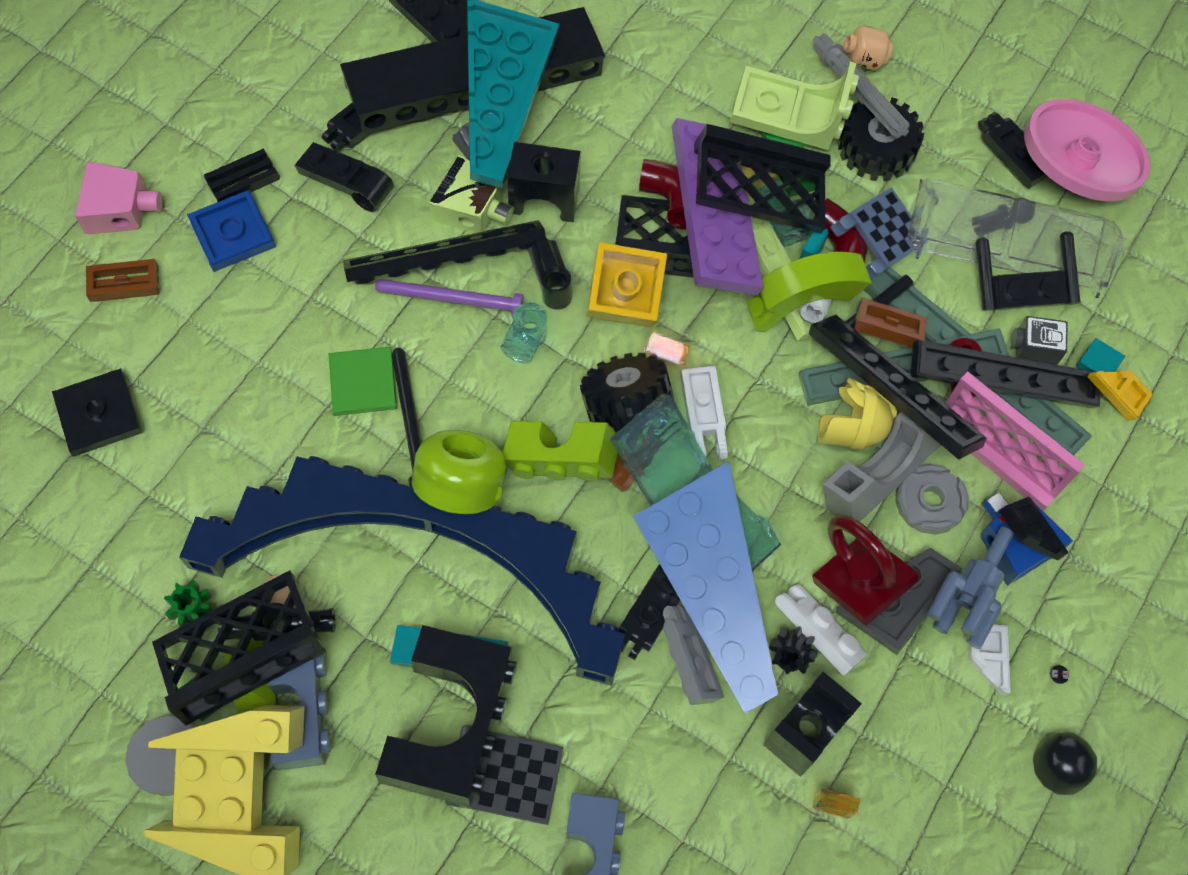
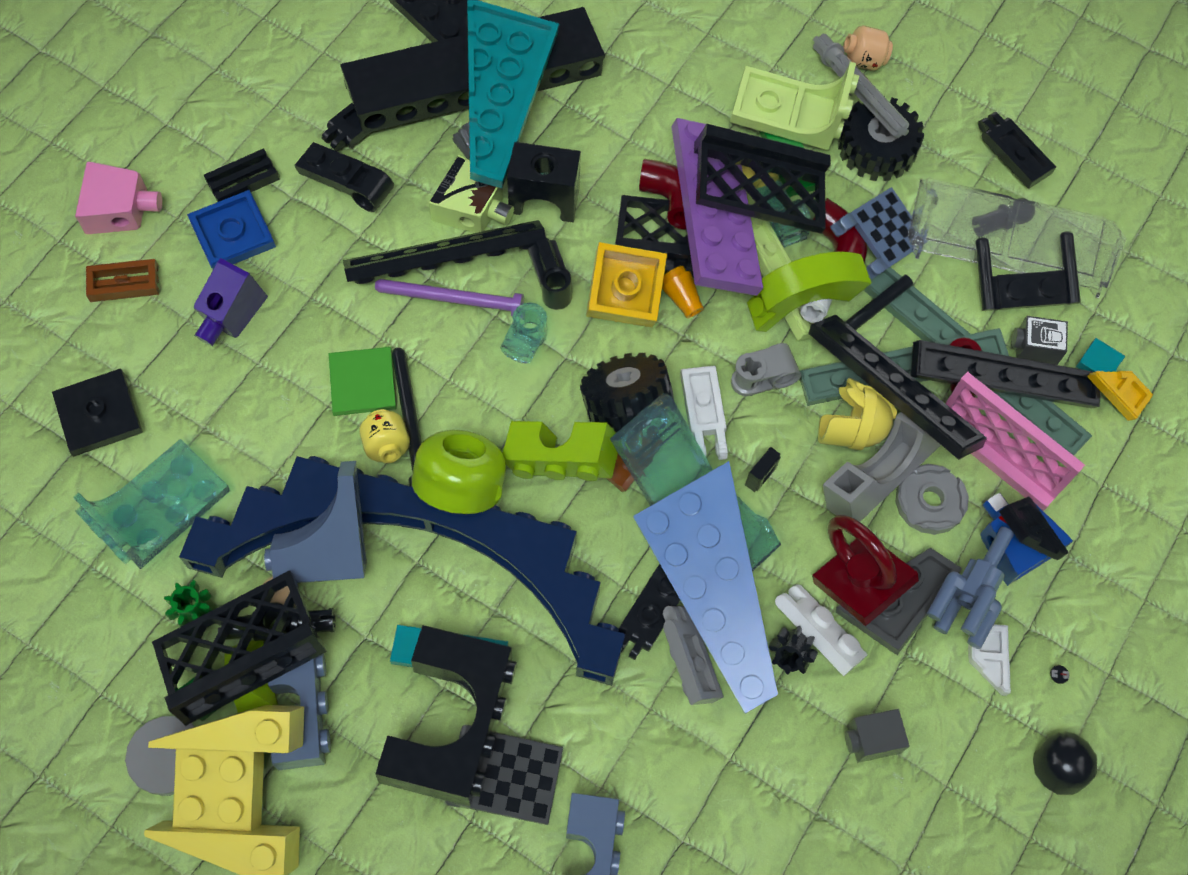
clear orange piece [643,331,691,366] -> none
black piece [764,672,862,777] -> none
teal tile [799,229,829,259] -> none
clear yellow tile [812,788,860,819] -> none
dark orange tile [854,298,927,348] -> none
bright pink dish [1024,99,1150,201] -> none
none -> clear light blue bracket [73,439,231,569]
none -> dark purple torso [194,258,268,347]
none -> sand blue arch [264,461,367,583]
none -> light yellow head [359,409,410,463]
none -> light orange cone [662,266,704,319]
none -> light grey piece [731,343,801,396]
none -> black tile [745,447,781,492]
none -> dark grey brick [845,709,910,763]

